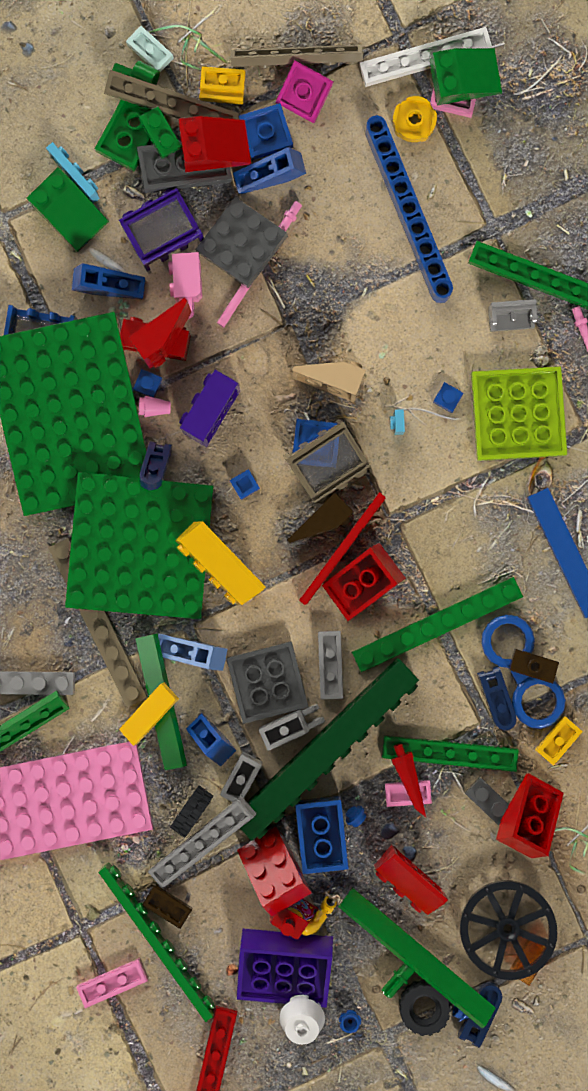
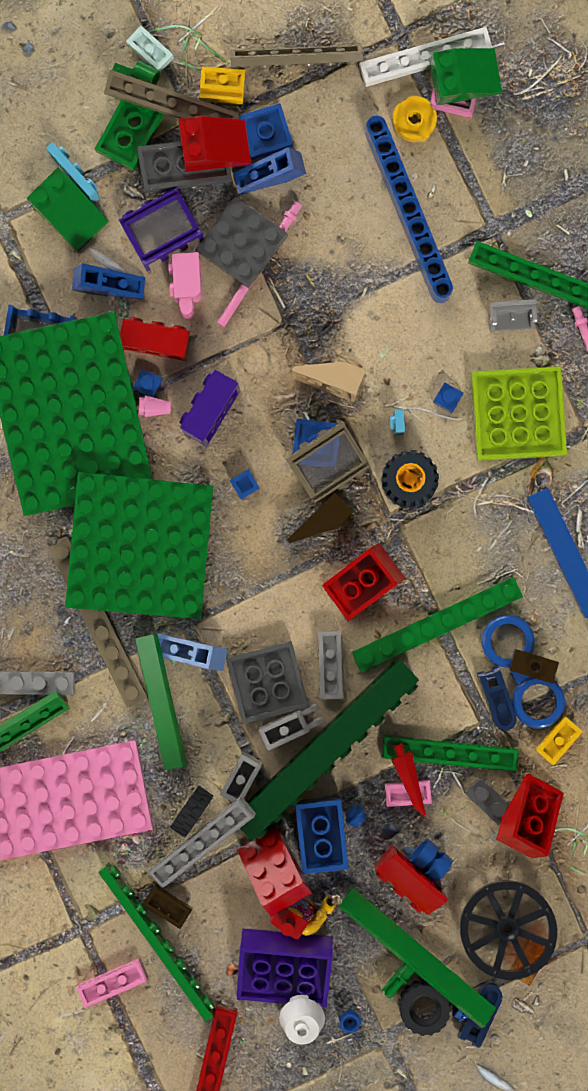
yellow tile [119,682,179,746] -> none
red slope [128,297,191,368] -> none
green plate [138,106,182,159] -> none
dark blue plate [140,441,172,490] -> none
yellow slope [175,521,266,605] -> none
blue slope [186,713,237,766] -> none
dark pink tile [275,60,334,123] -> none
red tile [299,492,386,605] -> none
none -> black wheel [382,450,439,509]
none -> blue wheel [409,839,453,883]

